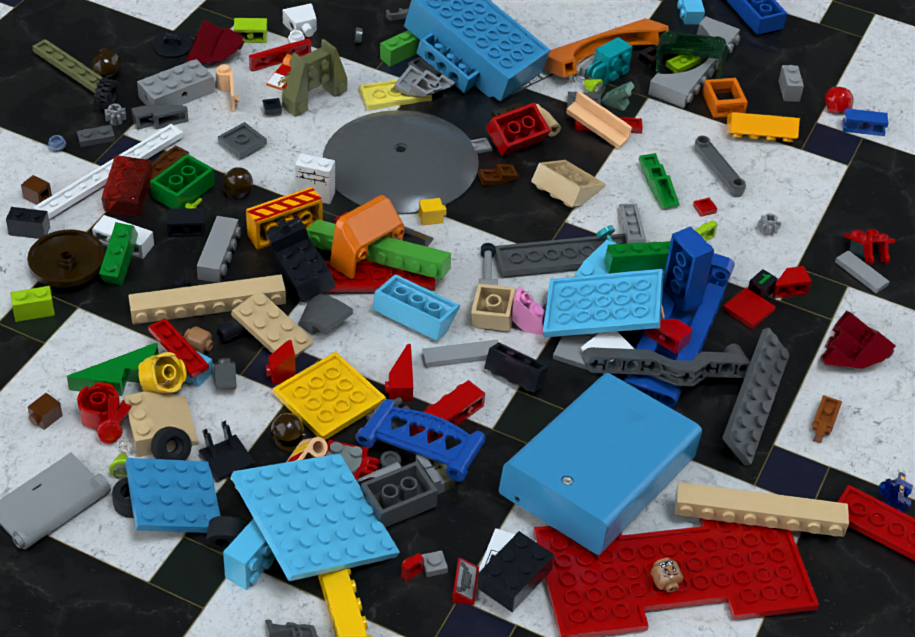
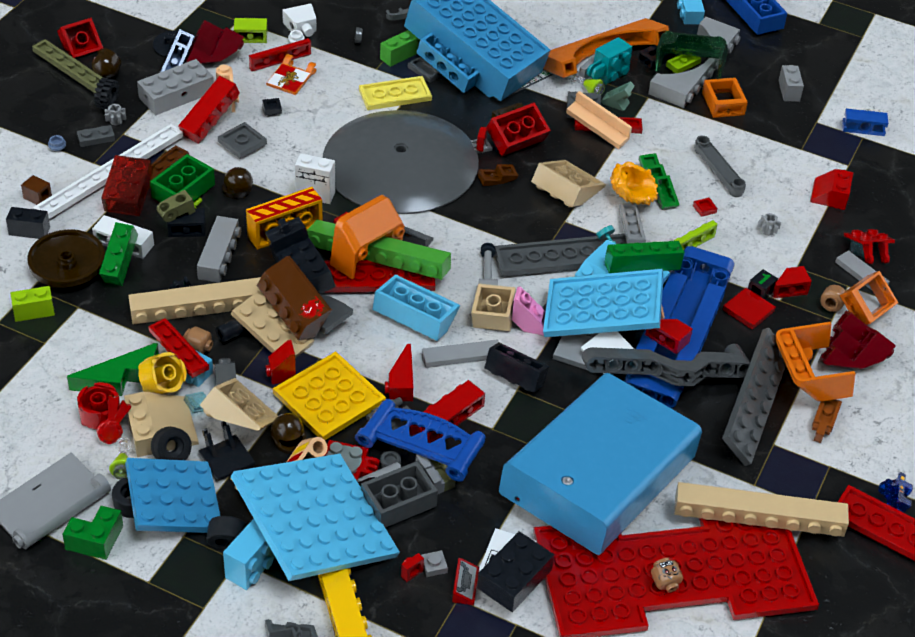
reddish brown brick [28,393,63,430] -> none
dark grey slope [131,104,189,130] -> none
olive wedge [282,39,347,117] -> none
light grey slope [393,65,455,97] -> none
yellow brick [418,198,446,226] -> none
tan piece [536,104,561,137] -> none
blue brick [663,226,714,312] -> none
light orange slope [727,112,800,142] -> none
red hair [824,87,854,113] -> none
none -> red slope [57,17,103,58]
none -> green brick [62,506,123,560]
none -> olive leg [157,190,196,222]
none -> sand blue slope [161,29,195,72]
none -> red brick [178,76,240,144]
none -> clear light blue tile [184,392,206,413]
none -> tan slope [200,378,278,431]
none -> reddish brown slope [256,256,332,340]
none -> red tile [477,127,487,152]
none -> light orange hair [610,162,658,205]
none -> orange windscreen [776,322,856,401]
none -> red slope [810,169,853,210]
none -> medium nougat head [820,285,845,312]
none -> orange window [840,271,899,325]

